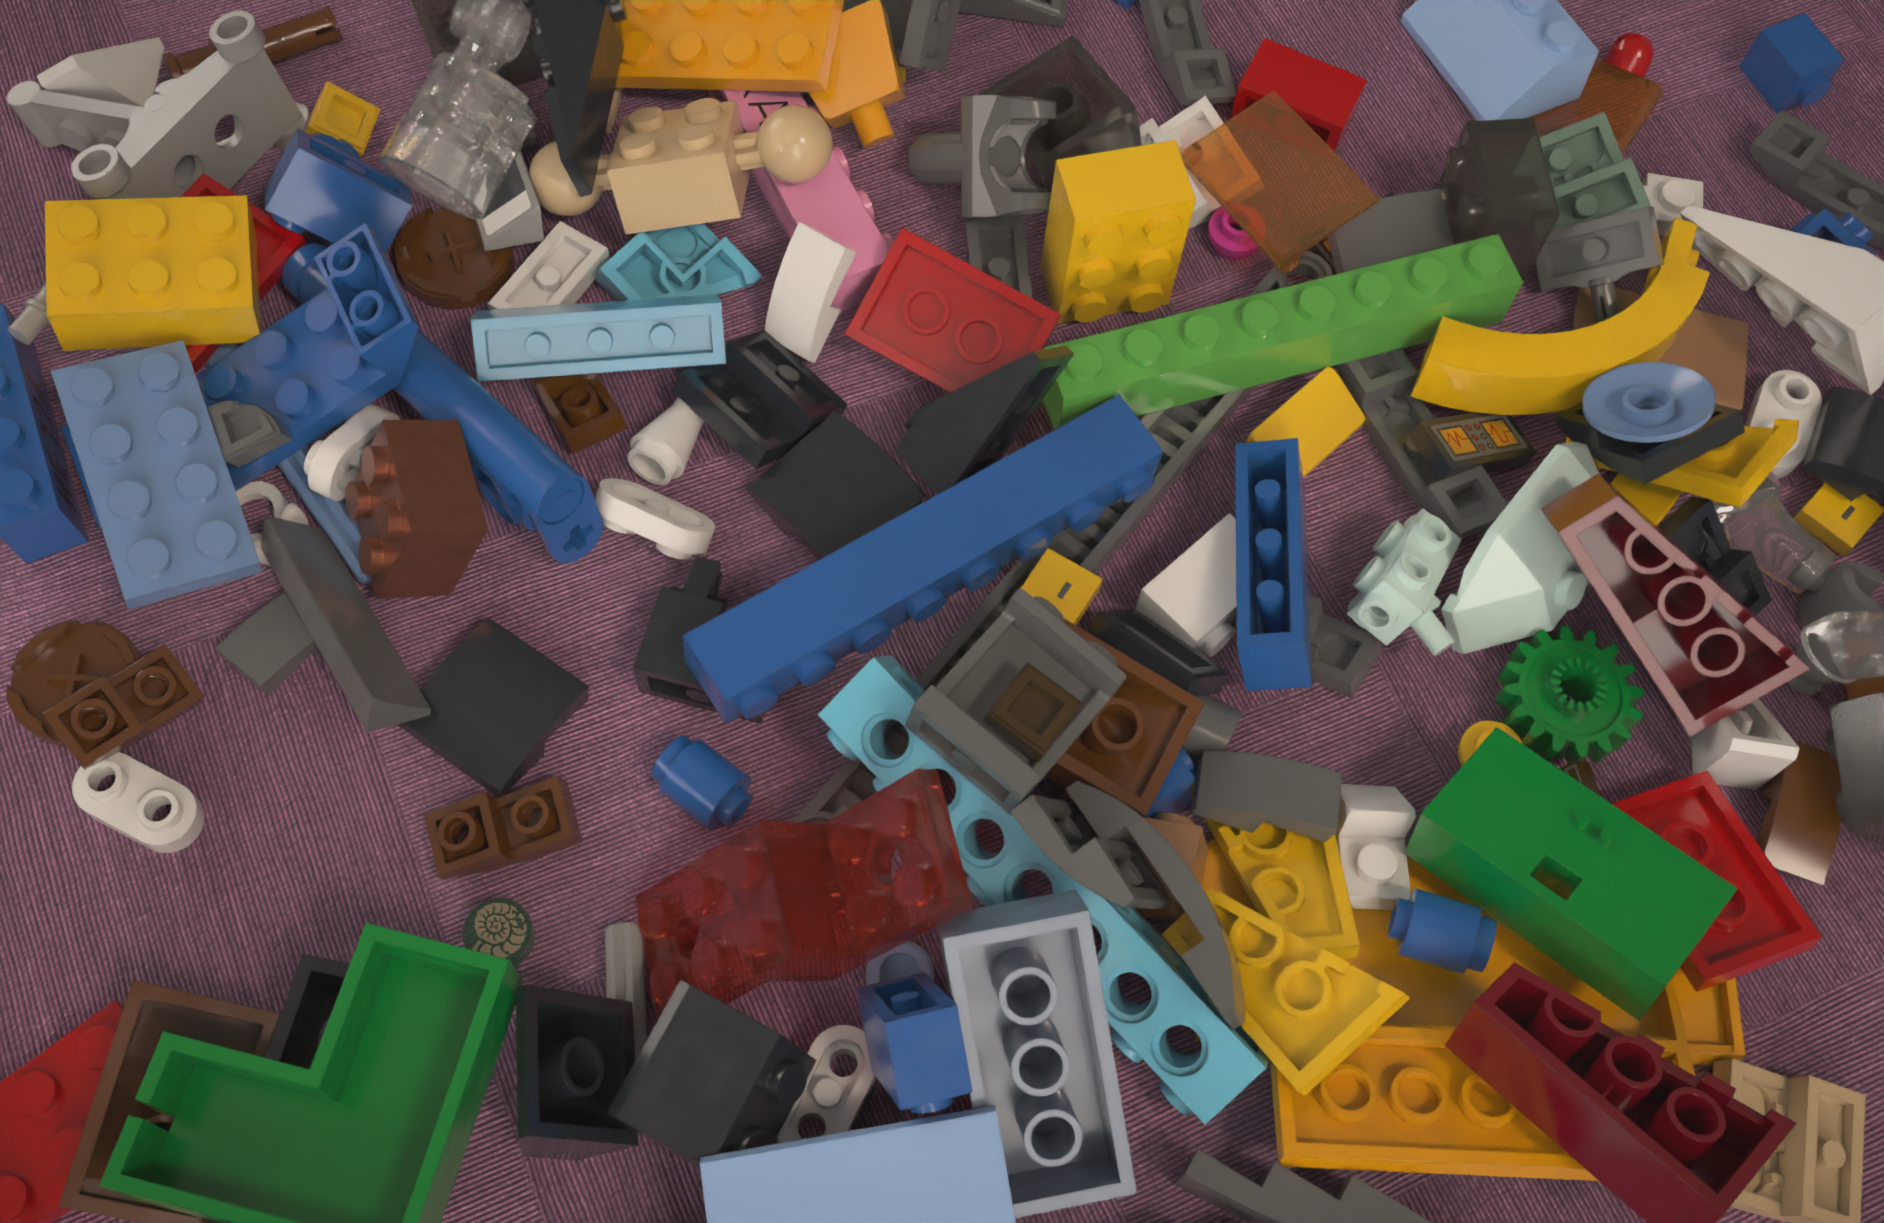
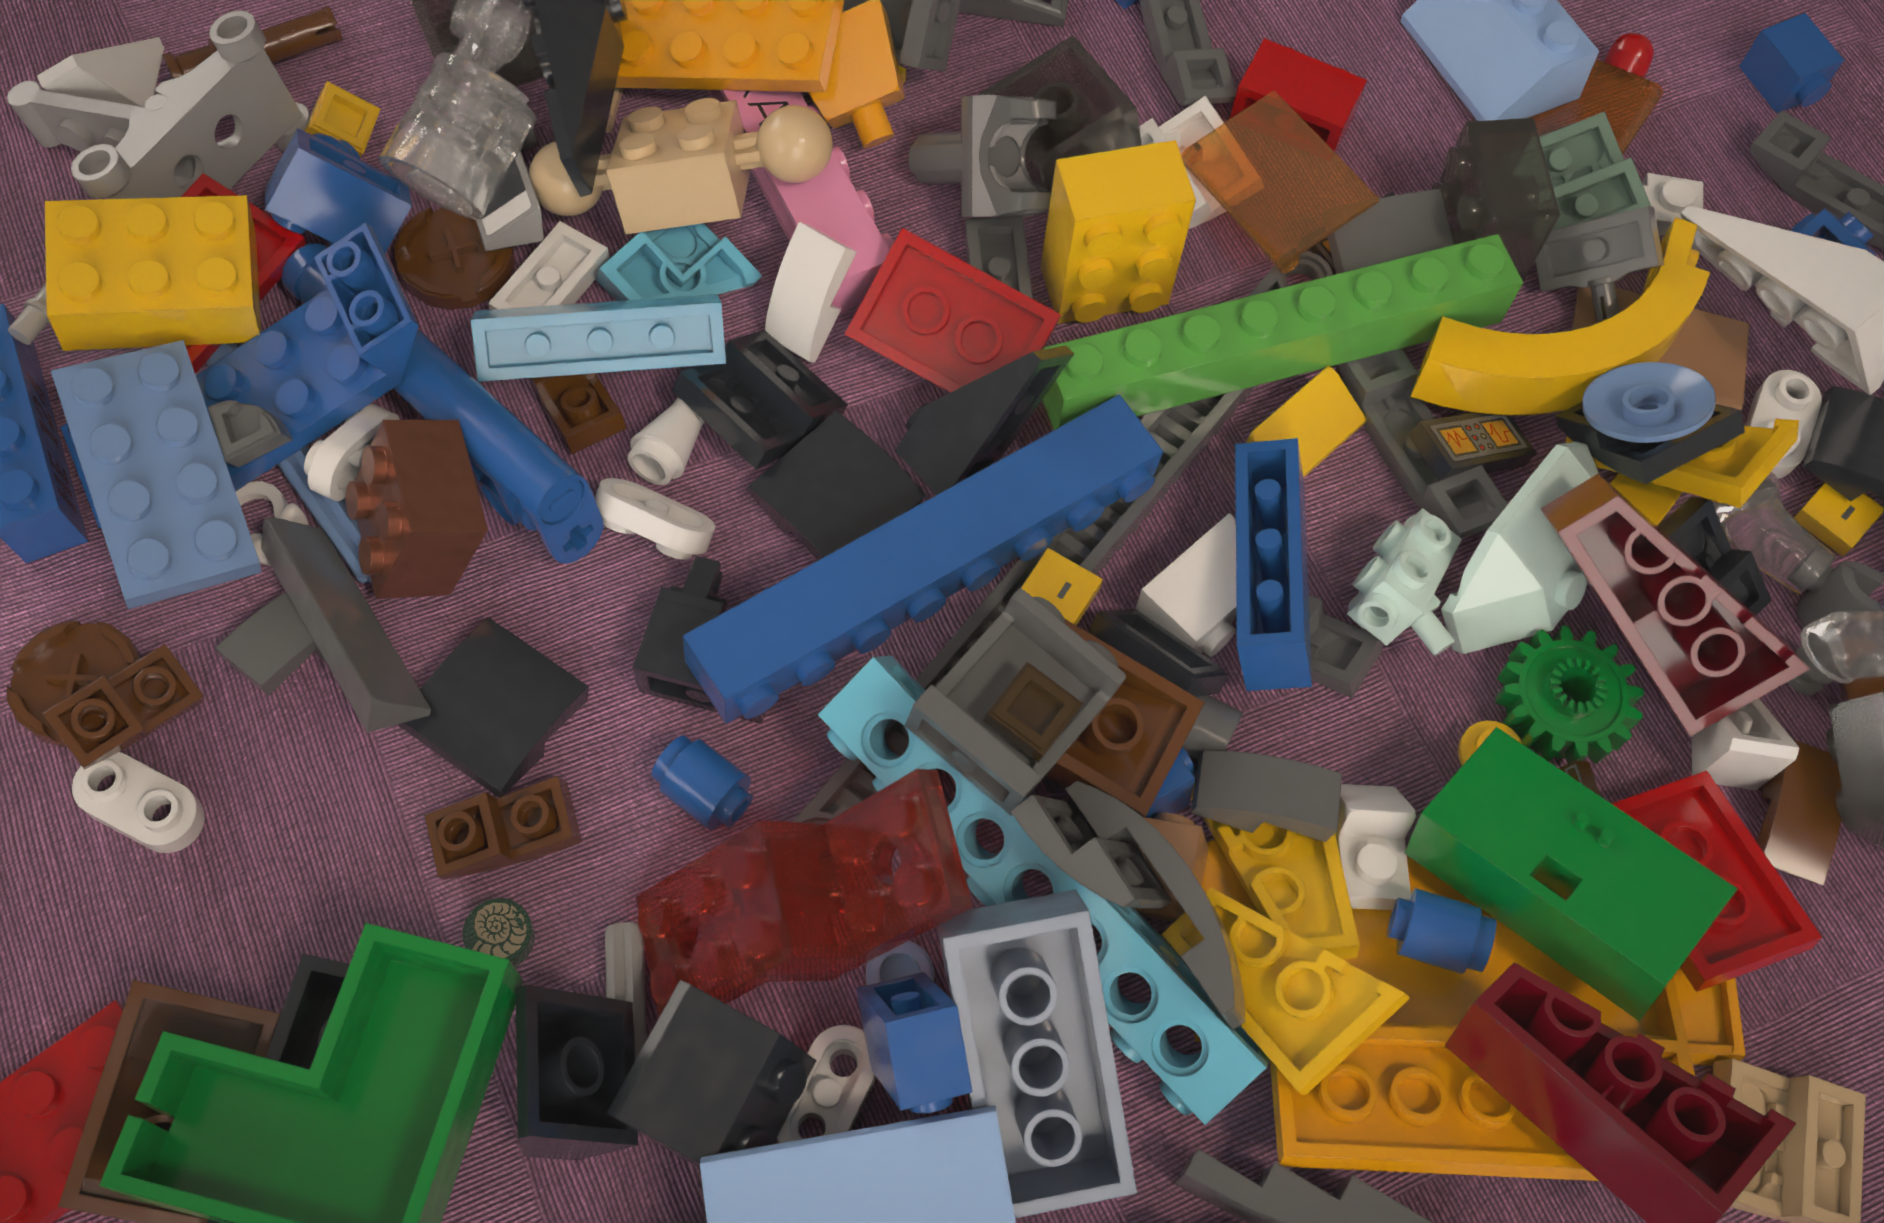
dark pink plate [1208,204,1266,260] -> none

